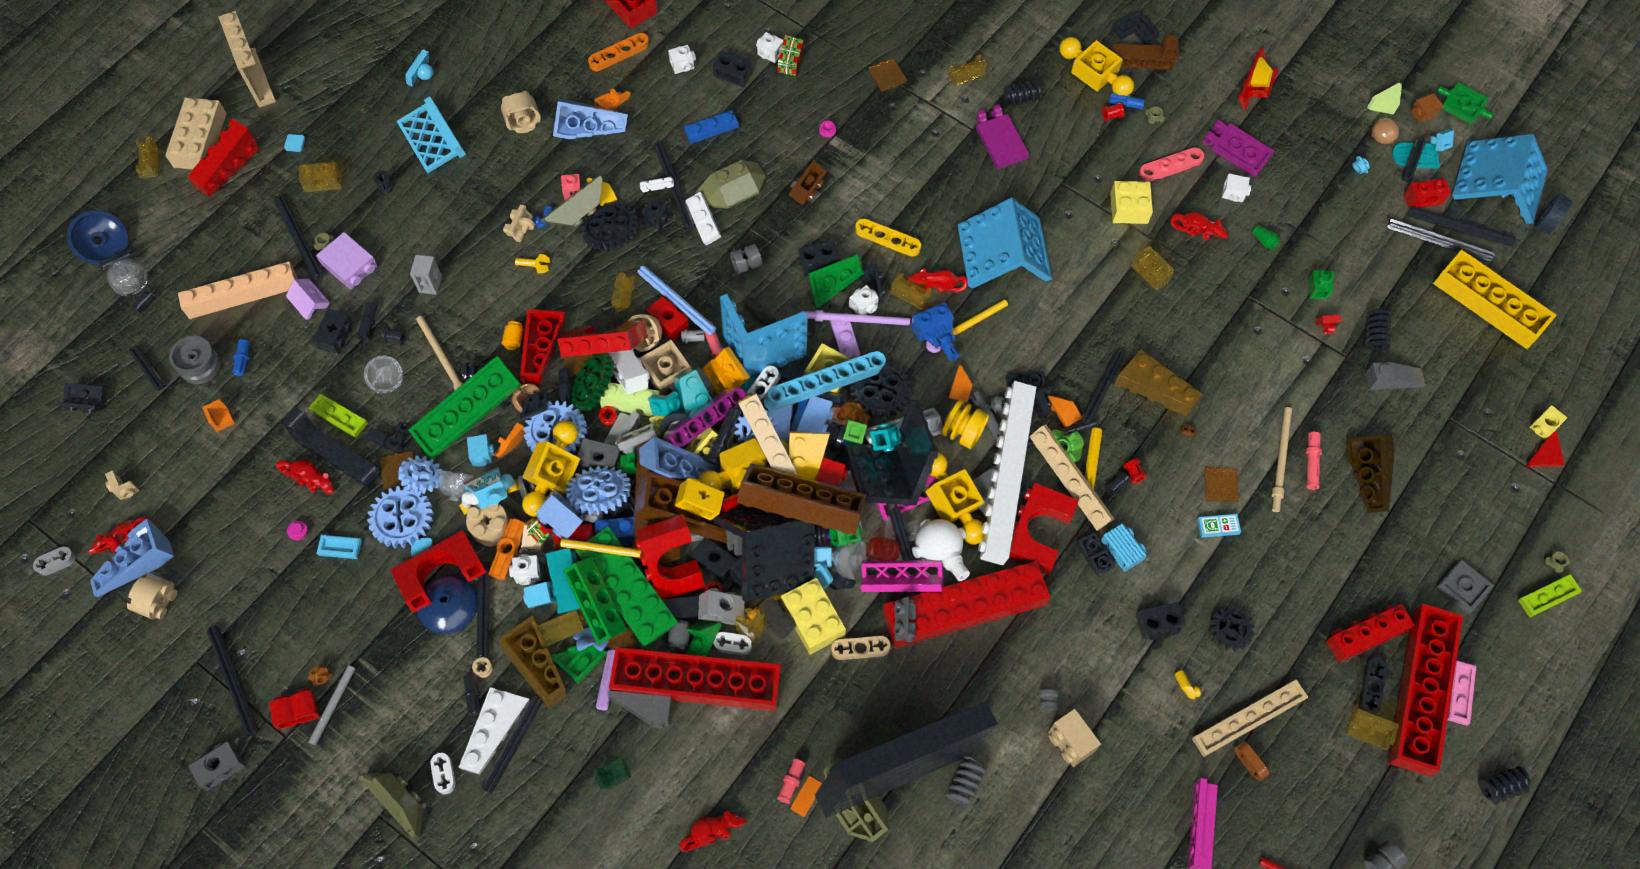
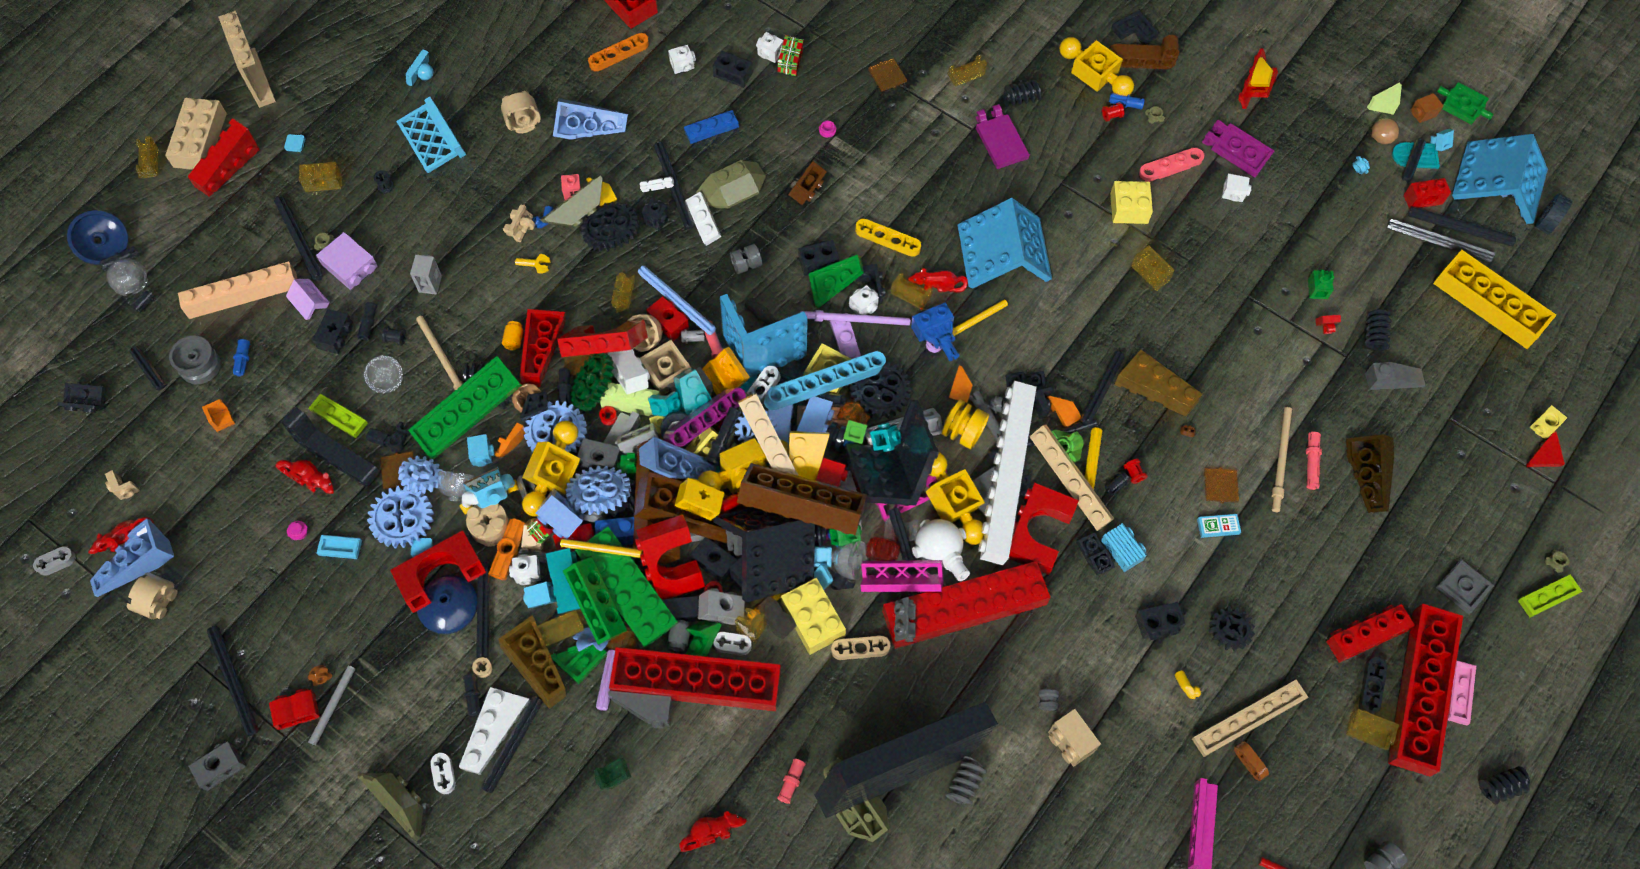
orange slope [594,88,631,110] -> none
blue tile [790,399,808,431] -> none
orange sticker [790,776,822,817] -> none
red animal [1171,212,1229,240] -> none
green cone [1252,225,1280,250] -> none

